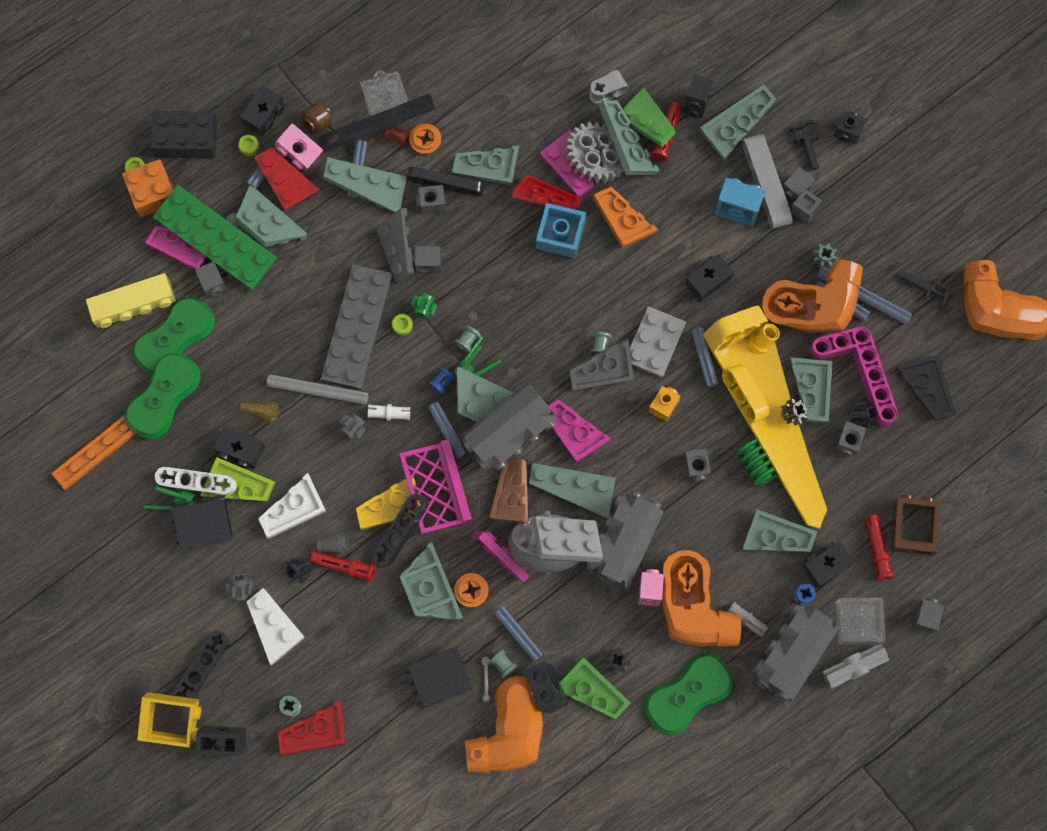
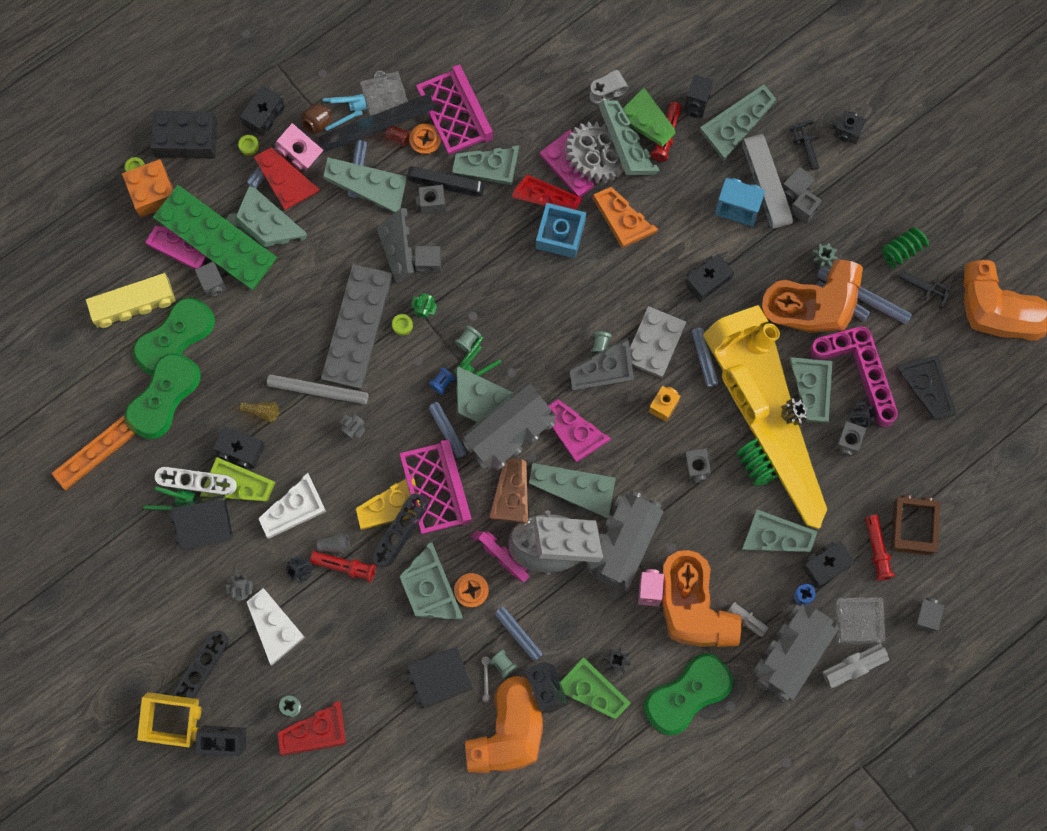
white pin [368,404,410,421] -> none
none -> medium azure plant [322,94,367,131]
none -> dark pink fence [416,64,493,155]
none -> green piece [882,227,929,269]

